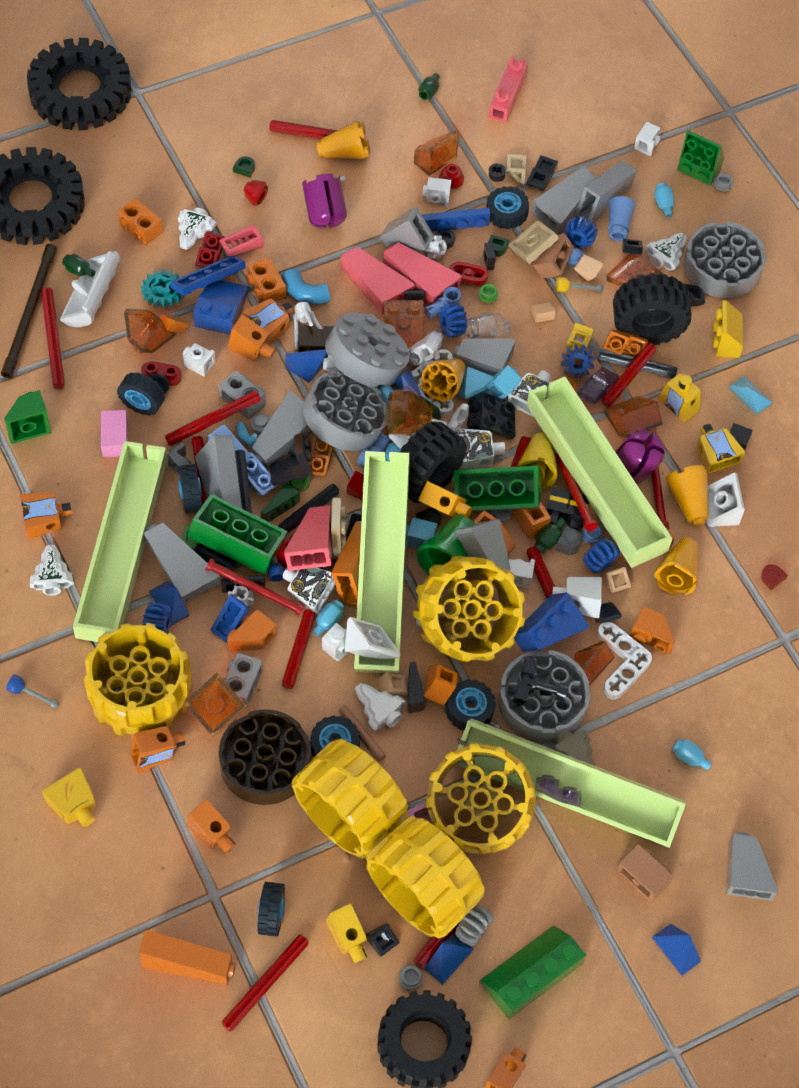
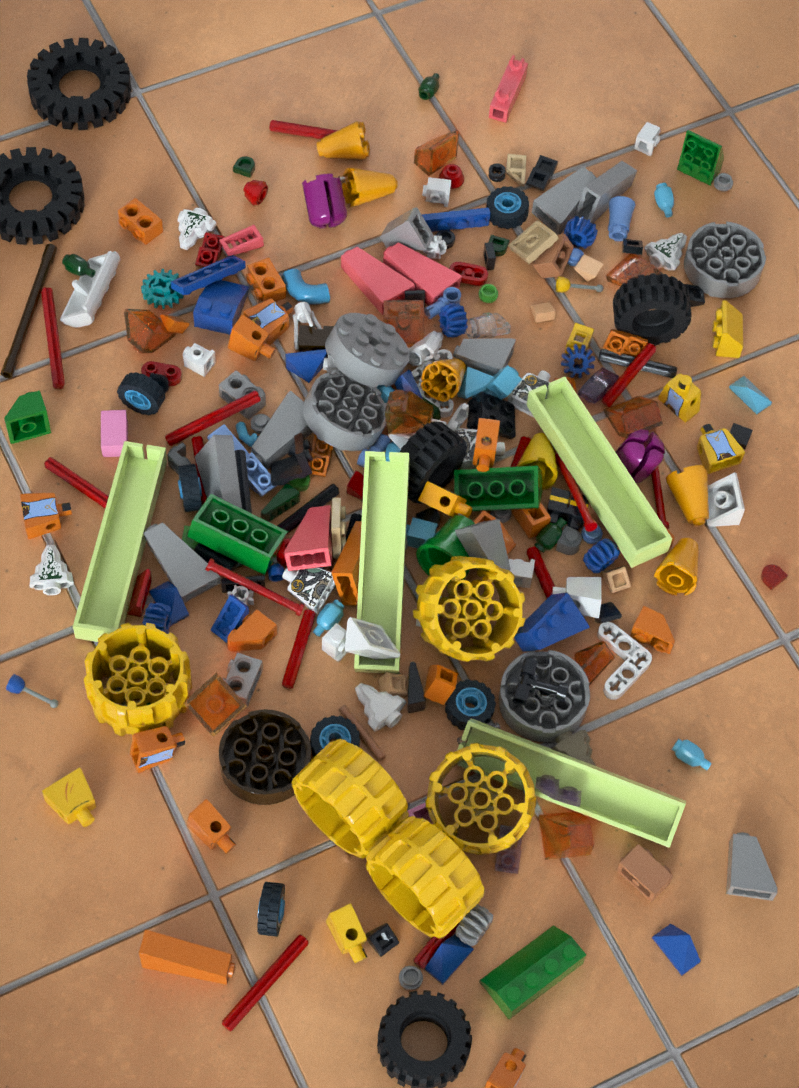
none -> red axle [44,457,109,509]
none -> red slope [127,569,152,617]
none -> light orange cone [342,168,398,207]
none -> orange torso [473,418,500,472]
none -> slope [494,825,523,874]
none -> clear orange slope [538,811,594,860]

